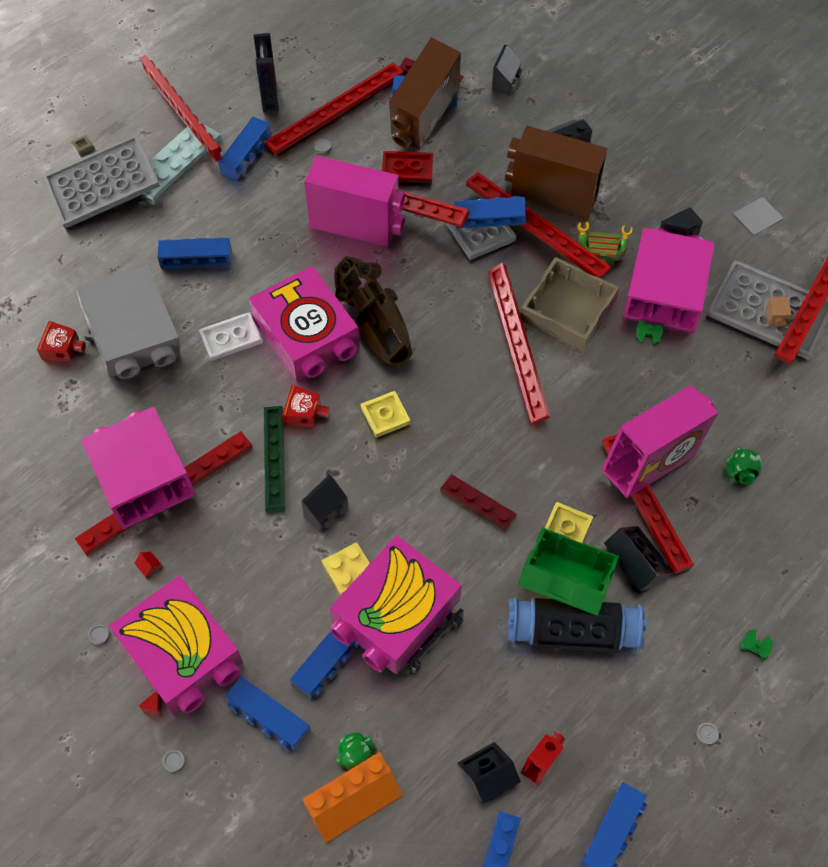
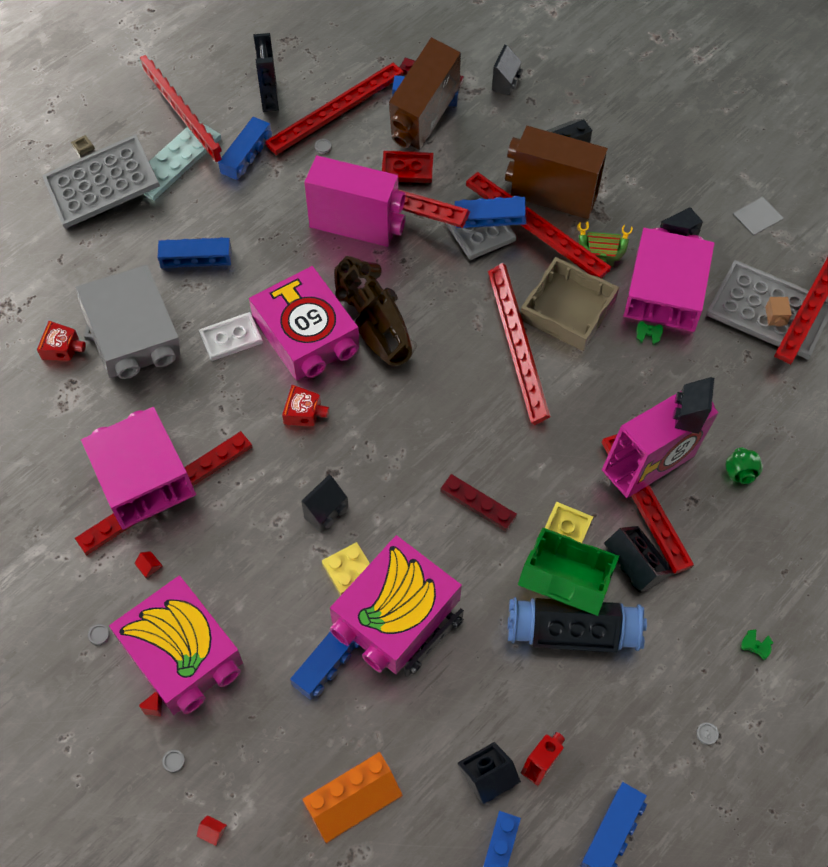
blue brick [225,676,311,751] -> none
dark green tile [264,406,286,512] -> none
green plant [336,732,377,770] -> none
light yellow plate [360,391,411,438] -> none
none -> red slope [196,815,227,846]
none -> black slope [673,377,715,434]

